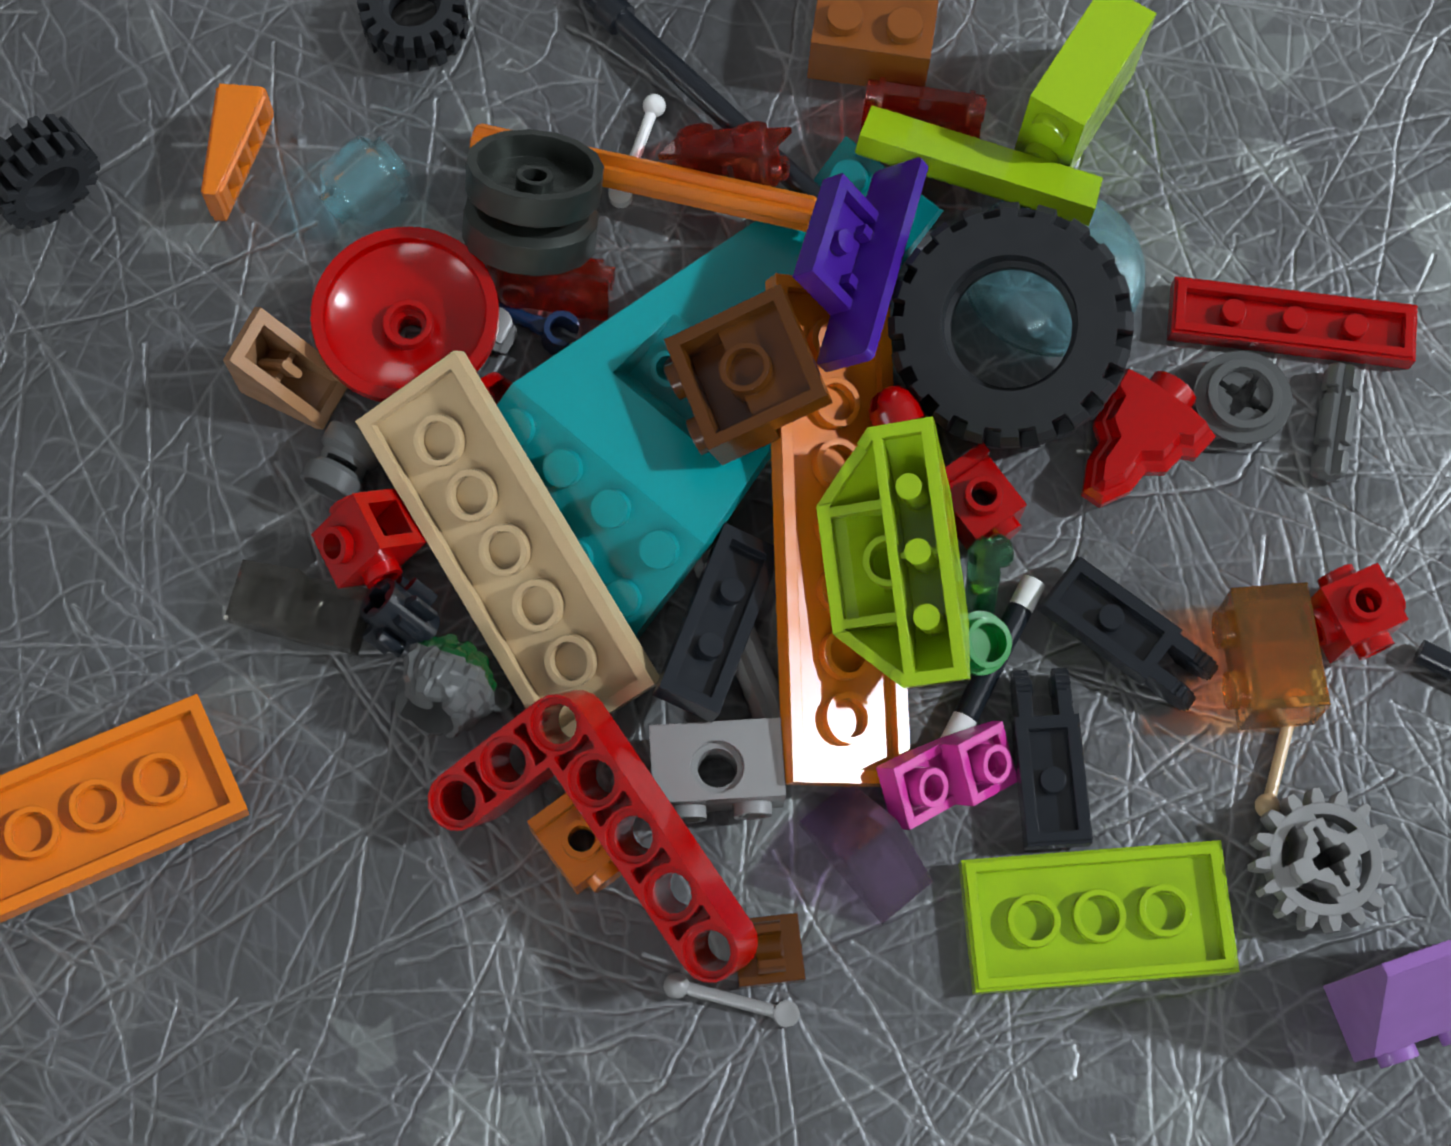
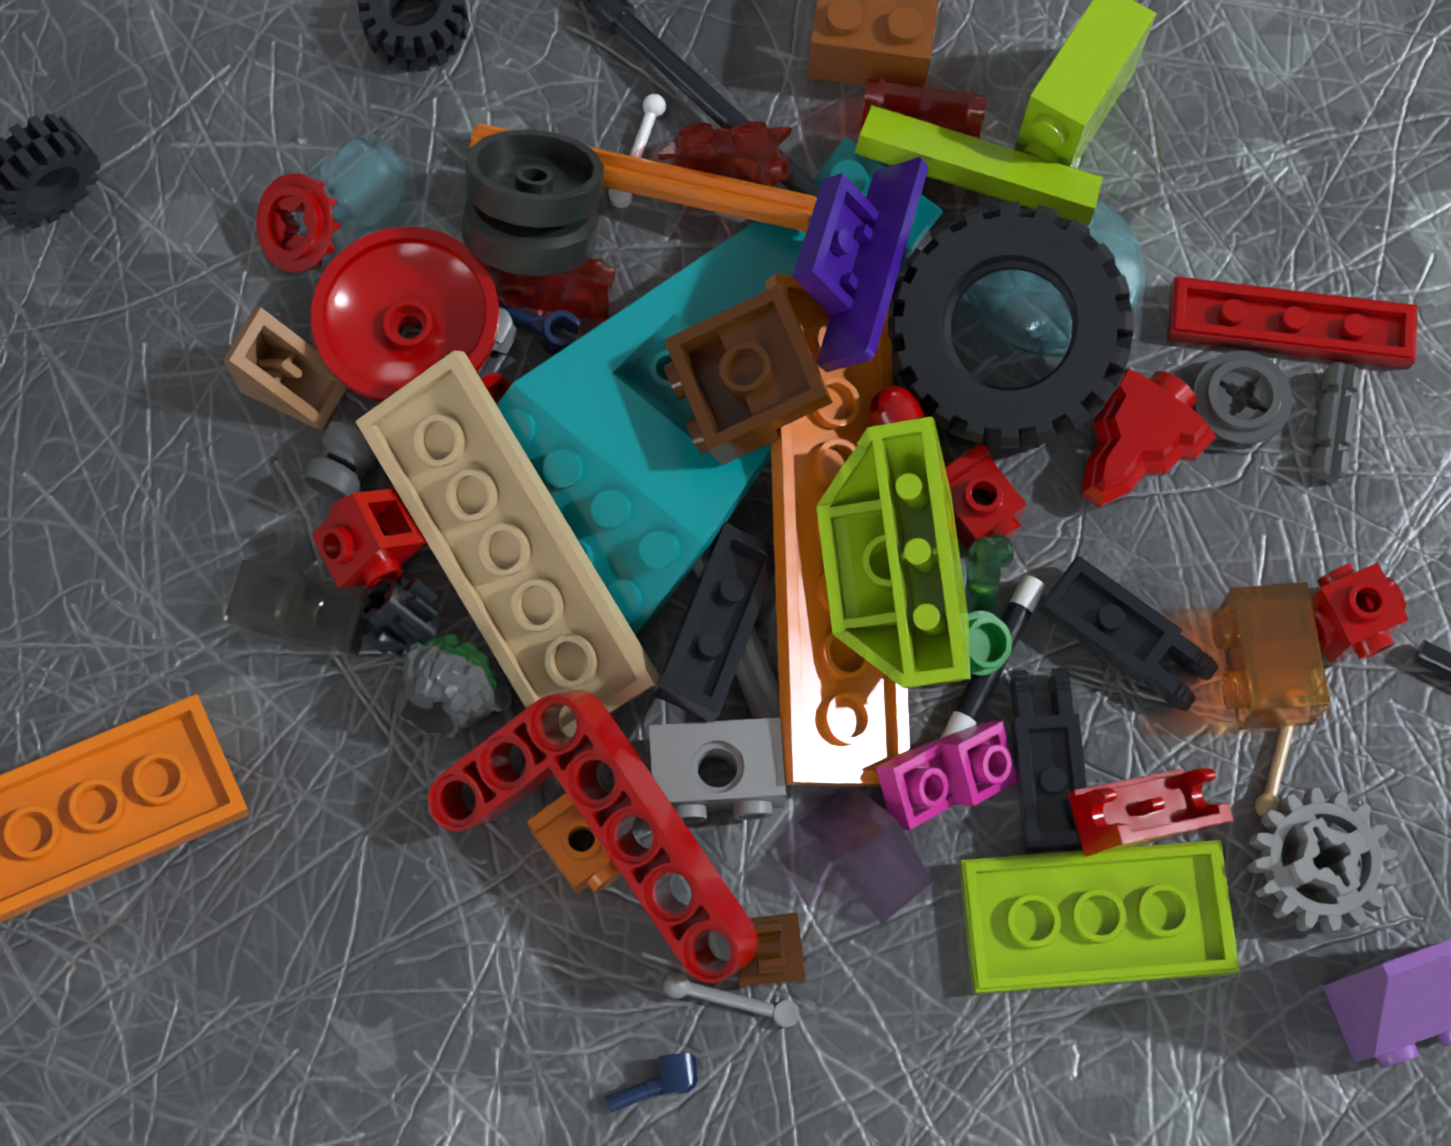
orange slope [201,83,274,221] -> none
none -> red gear [256,173,342,273]
none -> dark blue hand [606,1053,698,1112]
none -> red hinge [1068,767,1234,857]

